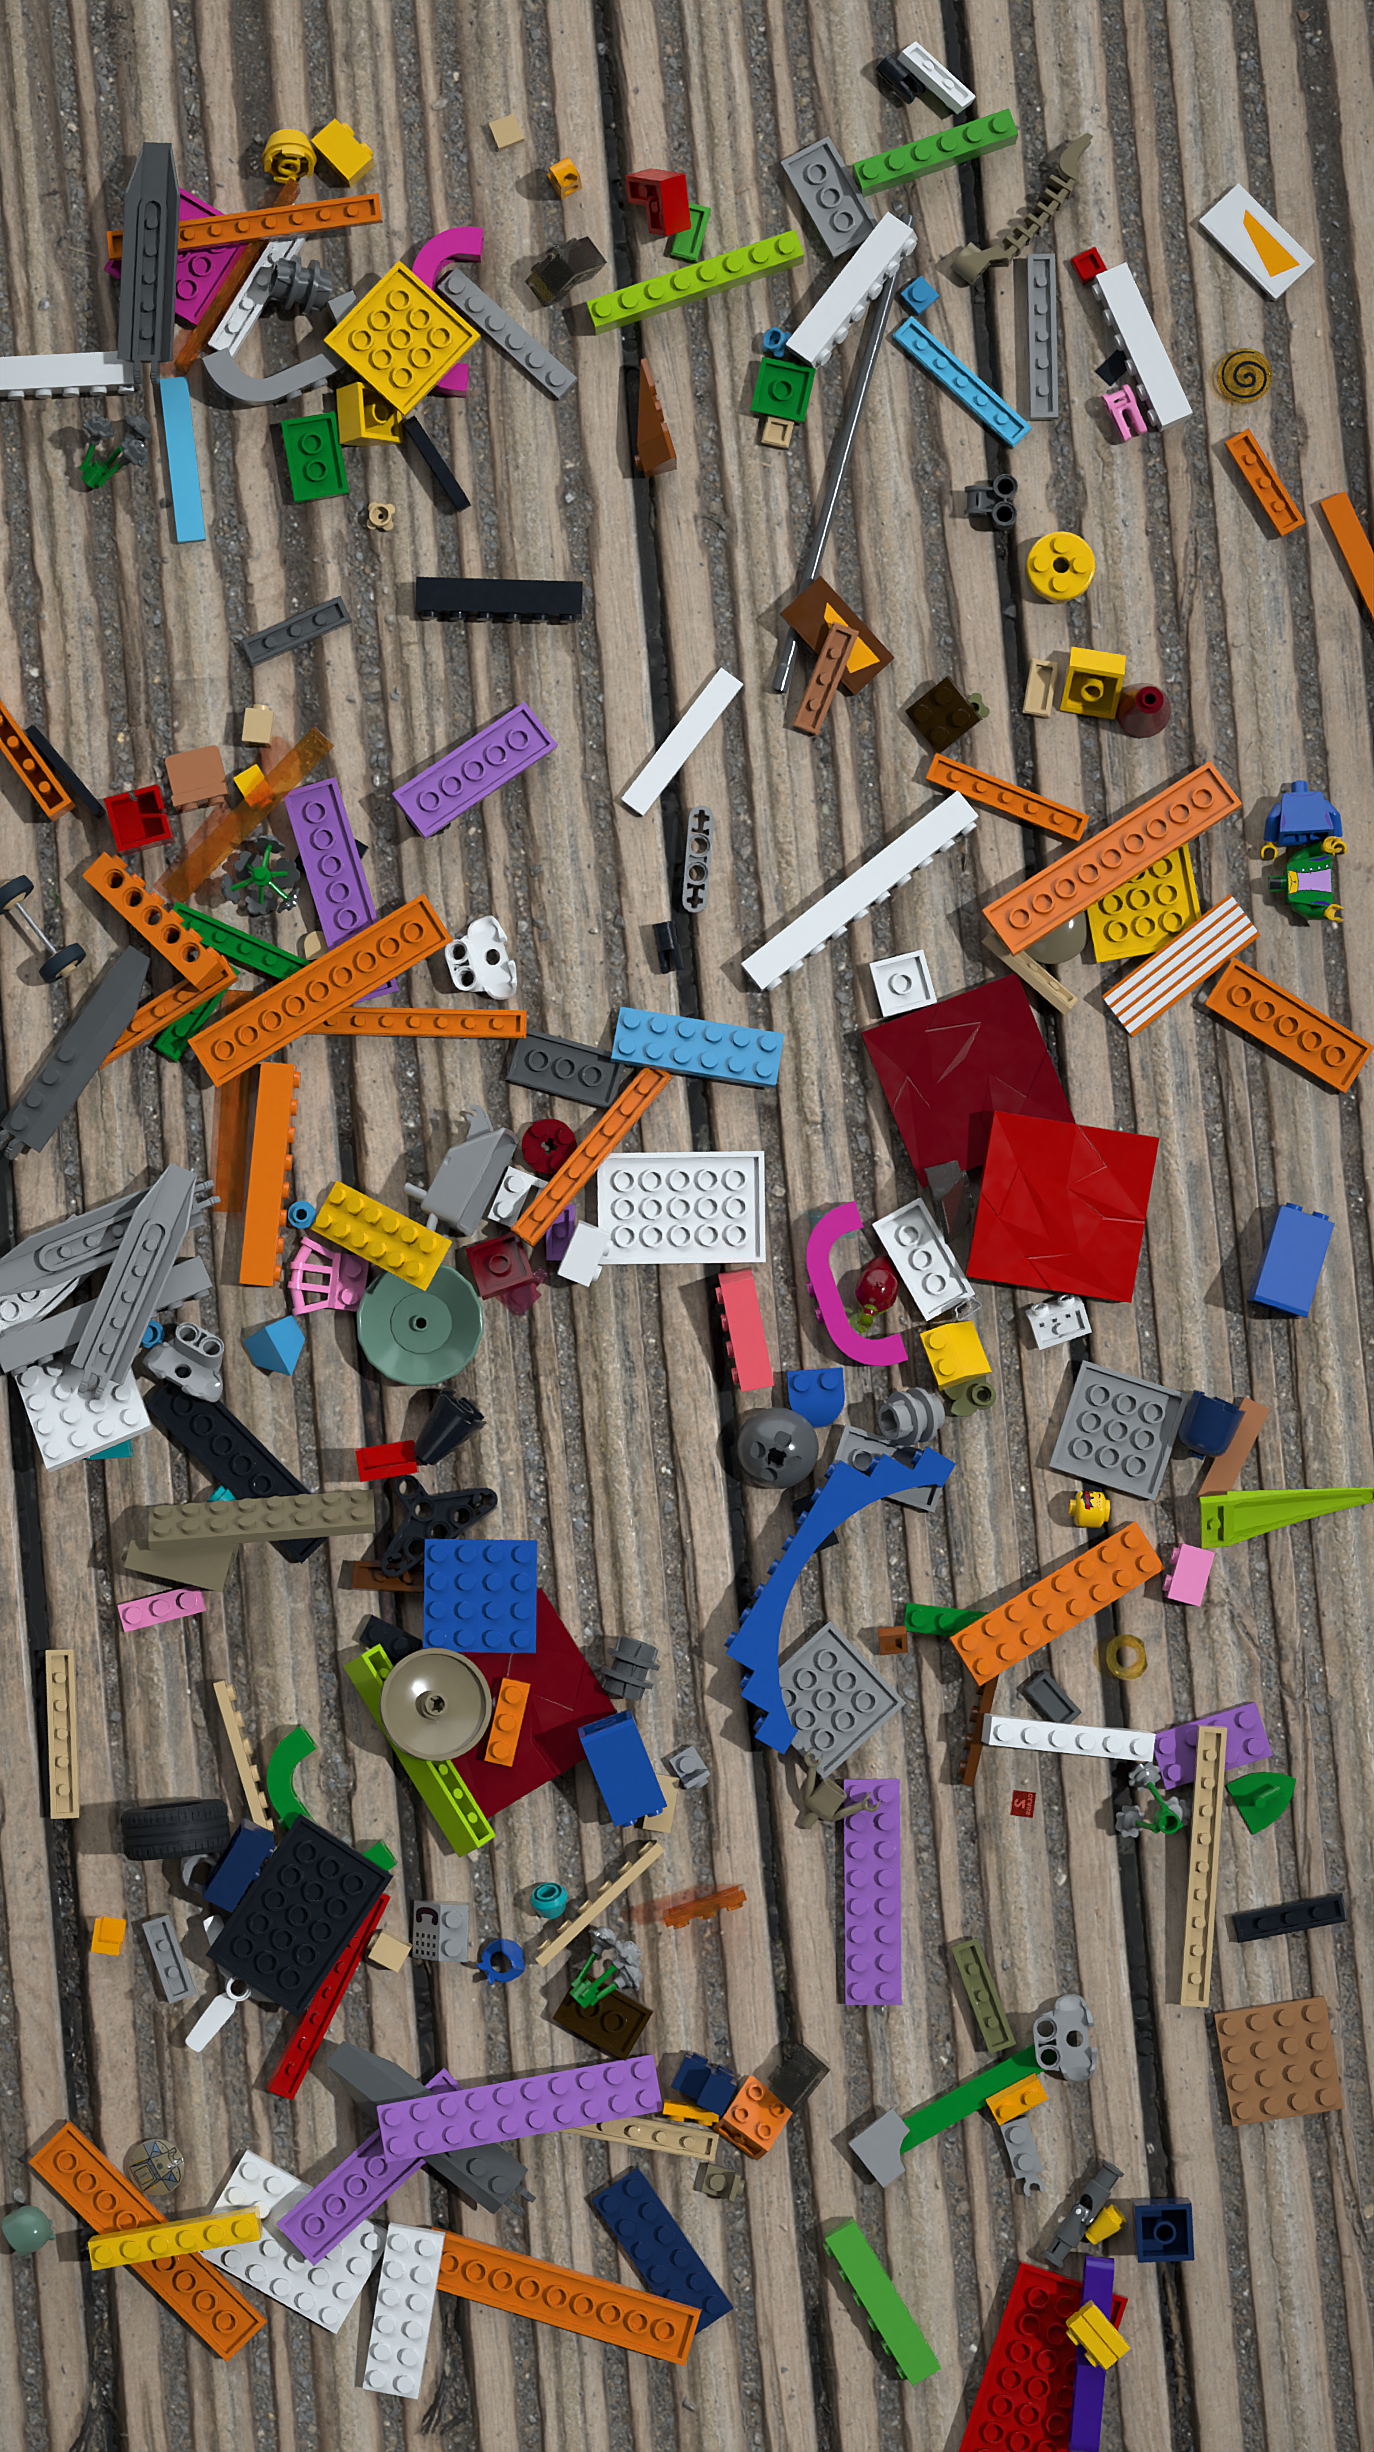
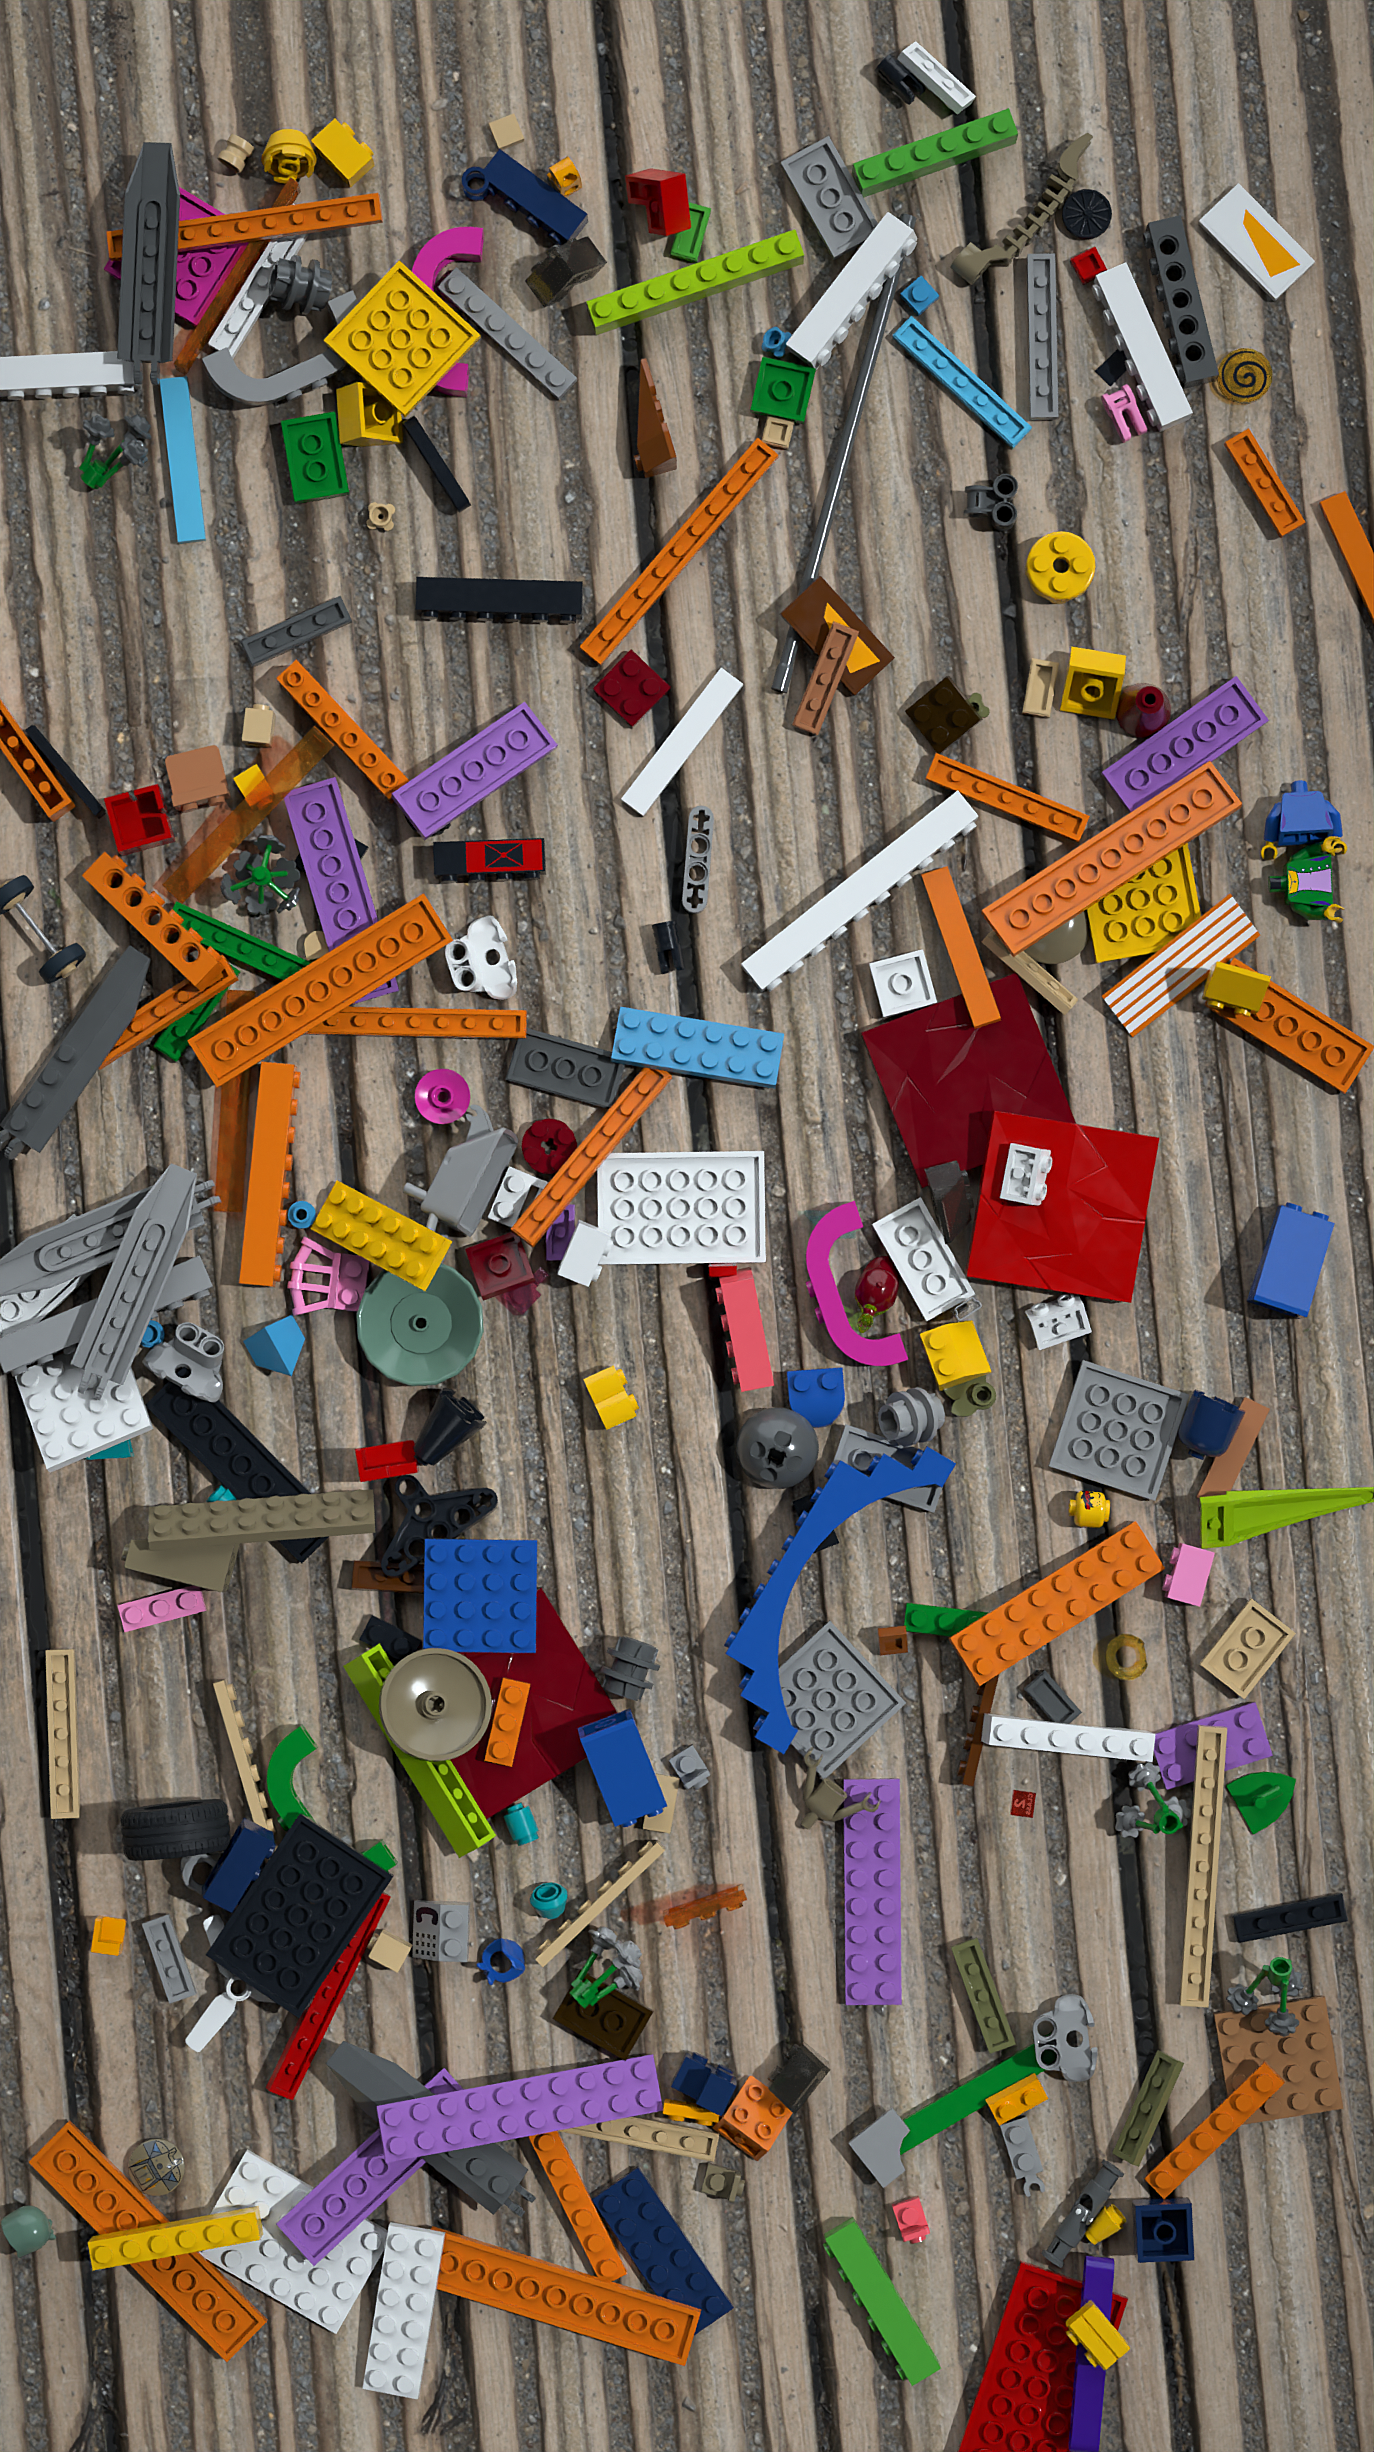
none -> tan wheel [217,134,255,173]
none -> orange brick [276,659,409,804]
none -> dark pink dish [415,1069,470,1124]
none -> black brick [433,838,546,883]
none -> dark blue hinge [462,149,588,247]
none -> teal brick [503,1802,539,1846]
none -> orange plate [528,2131,627,2282]
none -> orange plate [579,438,779,666]
none -> yellow brick [583,1365,639,1430]
none -> dark red plate [593,649,671,728]
none -> red tile [709,1263,737,1277]
none -> coral bracket [892,2196,930,2244]
none -> orange tile [921,866,1001,1029]
none -> white bracket [1000,1143,1052,1205]
none -> black wheel [1062,189,1112,239]
none -> medium lavender plate [1101,676,1269,813]
none -> olive plate [1113,2050,1184,2167]
none -> dark grey brick [1143,215,1219,389]
none -> orange plate [1144,2061,1285,2199]
none -> tan plate [1199,1598,1296,1699]
none -> yellow slope [1202,961,1271,1017]
none -> dark grey plant [1226,1957,1304,2037]

